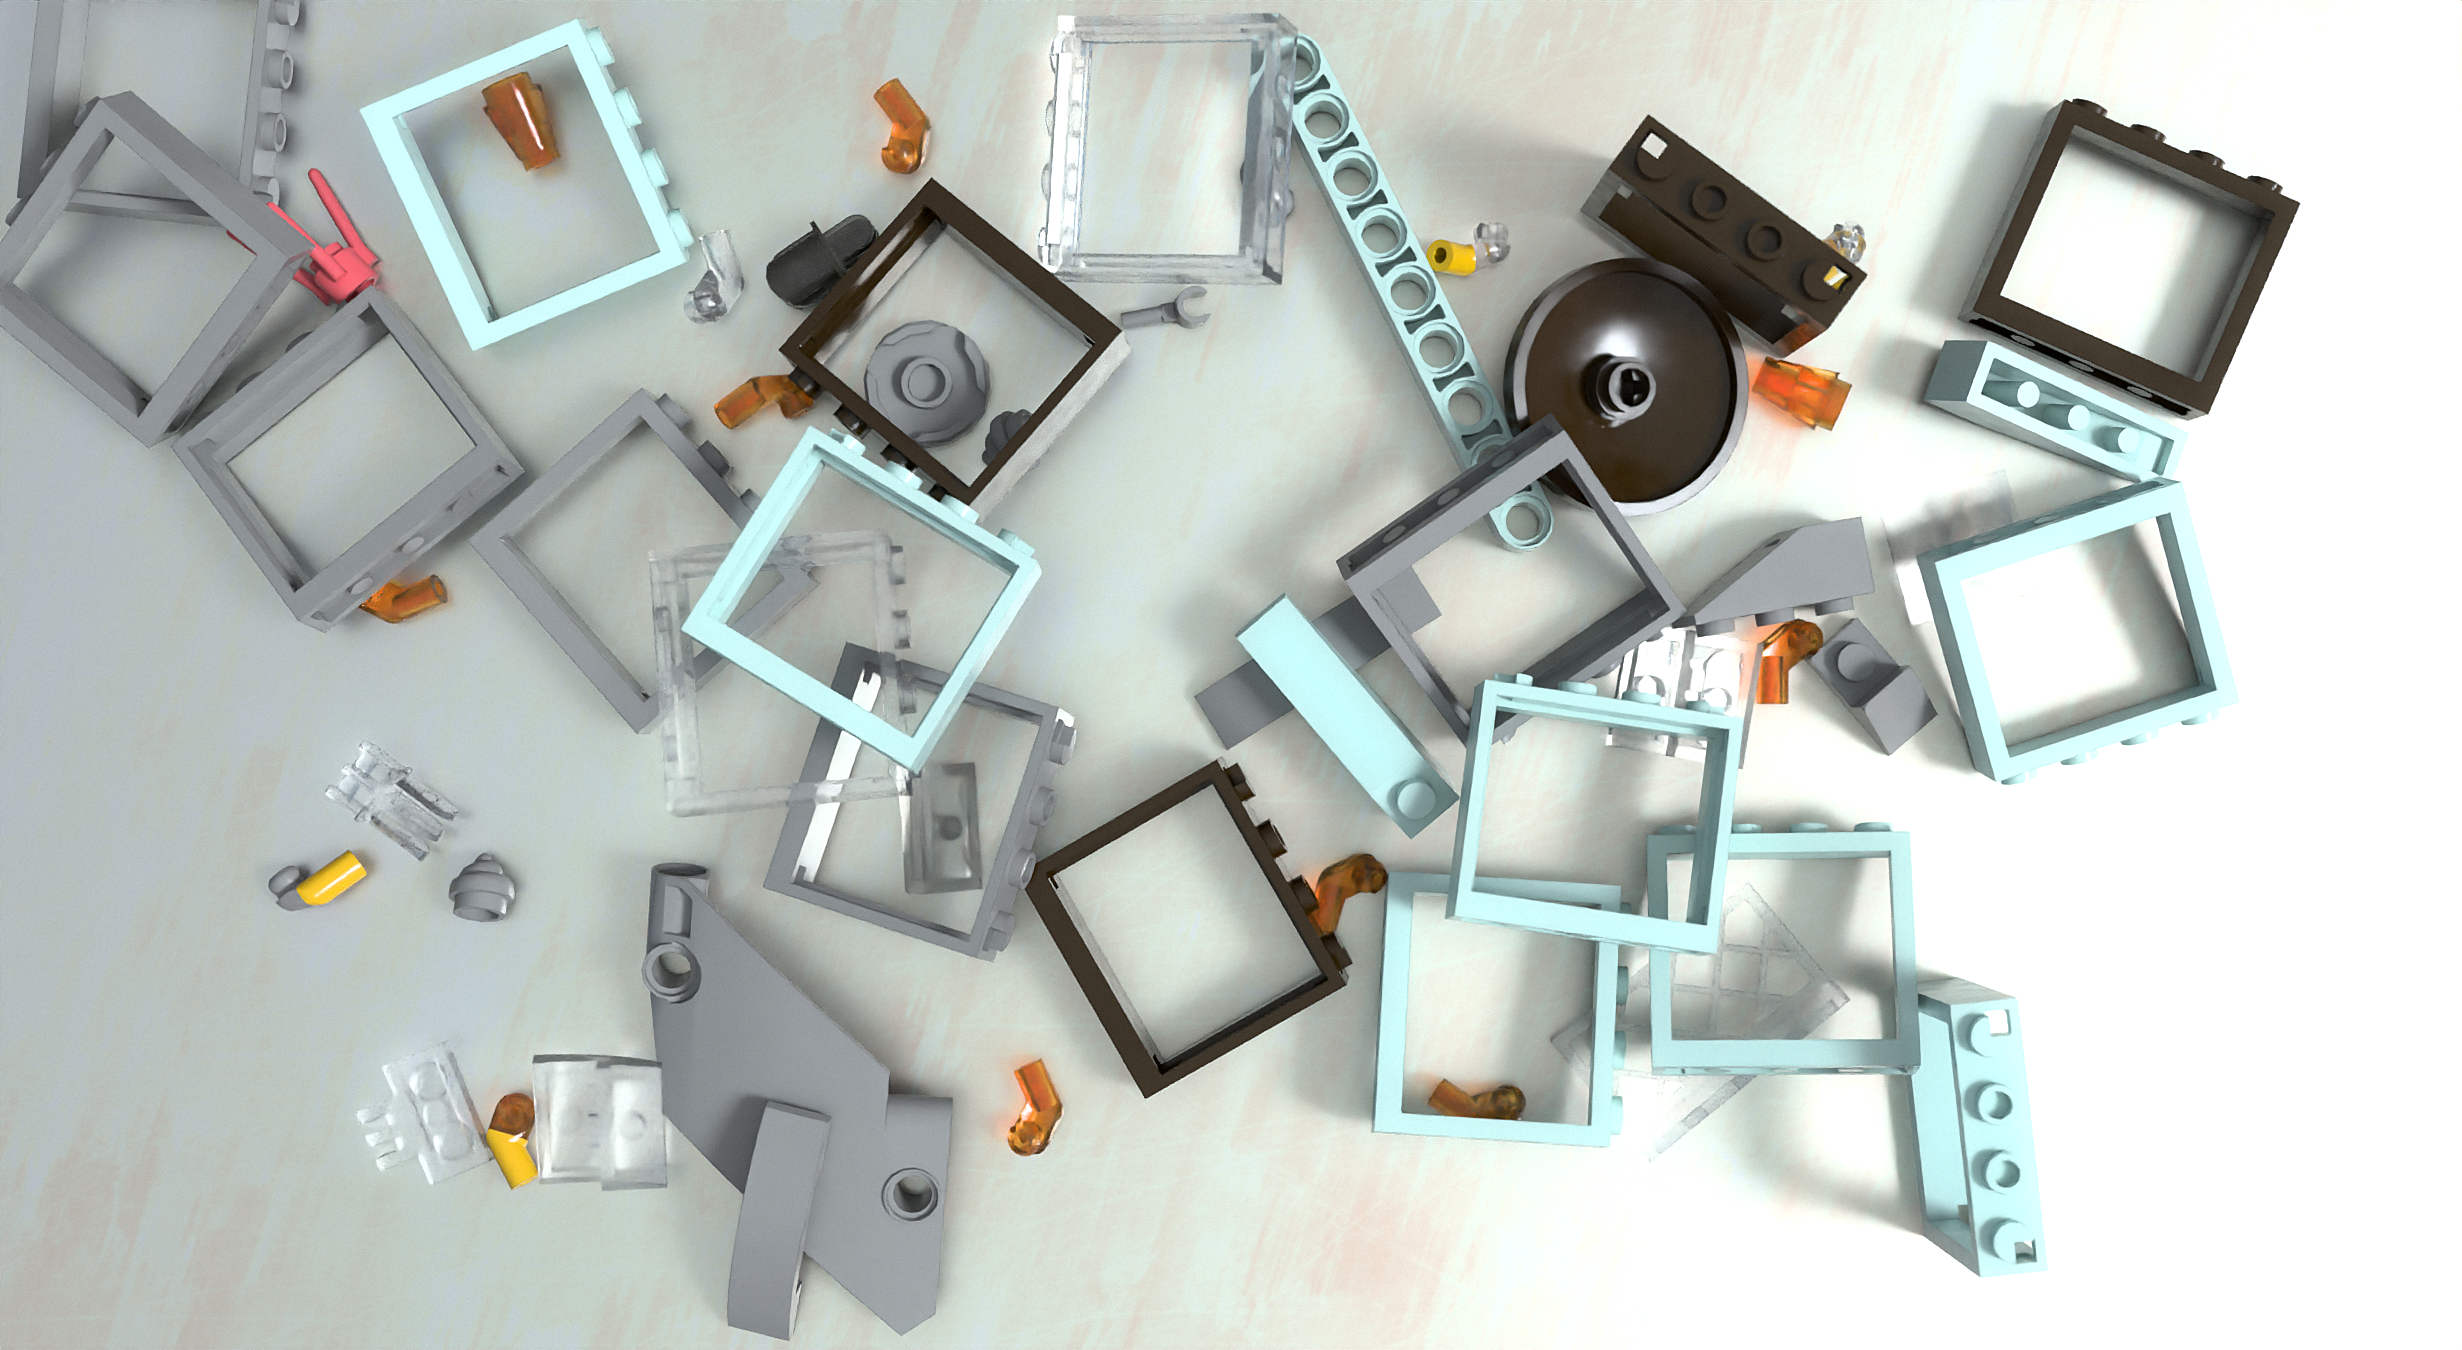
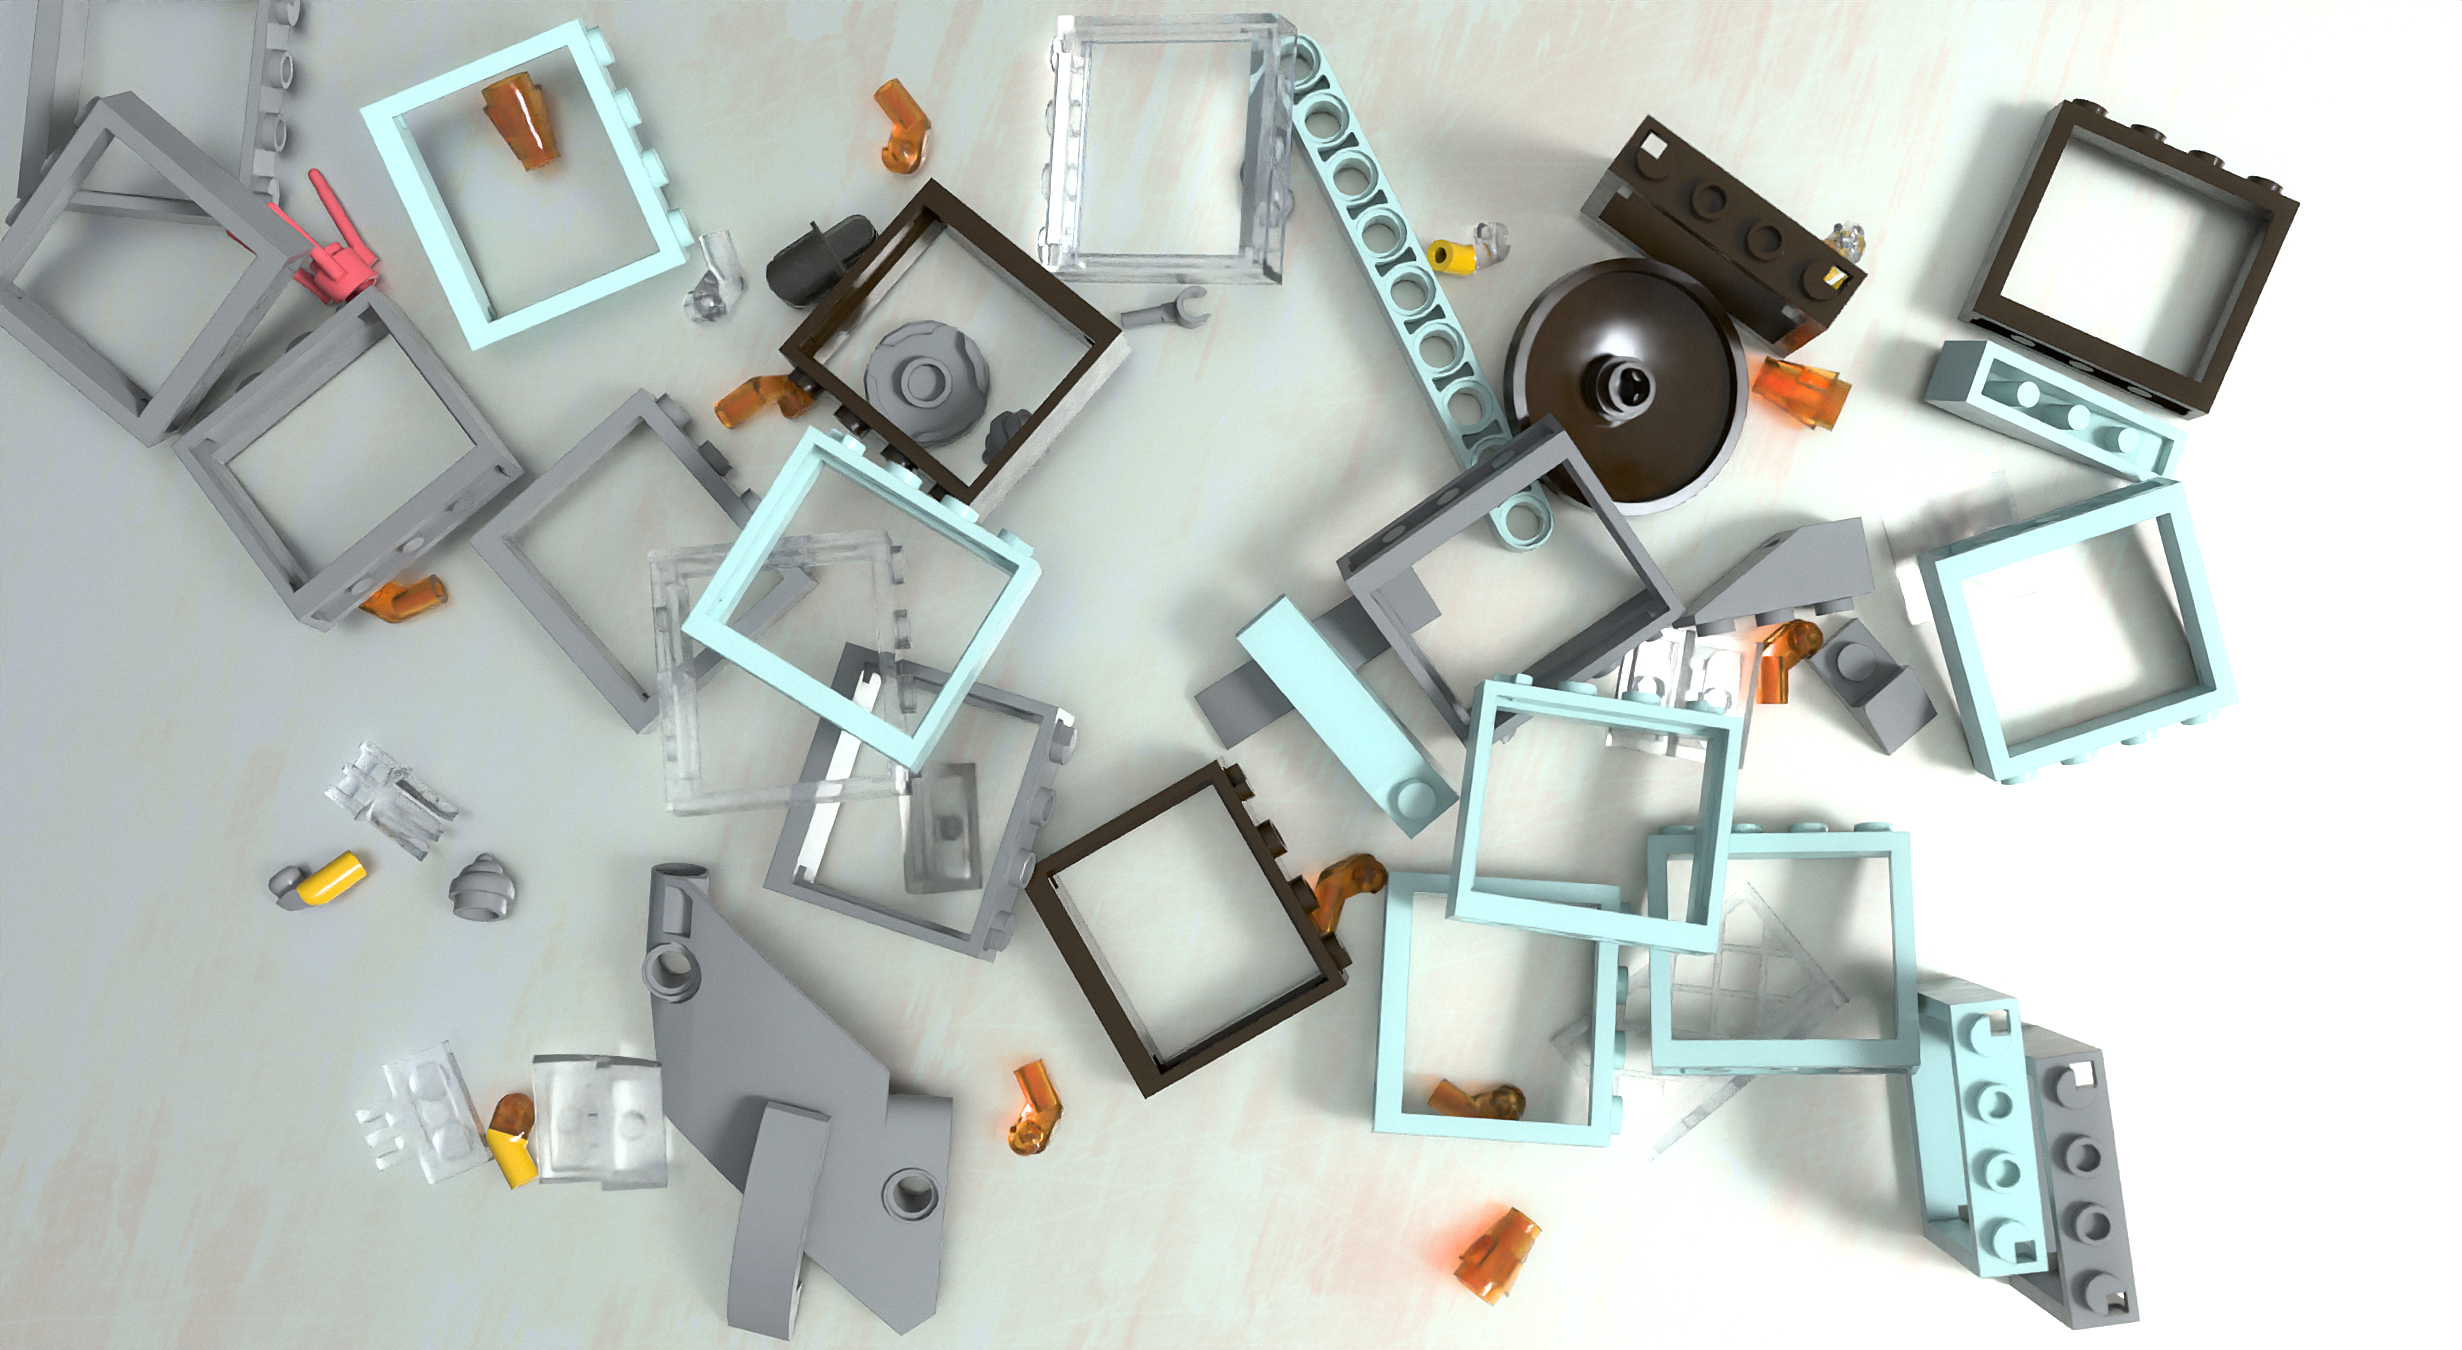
none -> clear orange cone [1453,1207,1542,1306]
none -> light grey window [1991,1025,2141,1331]

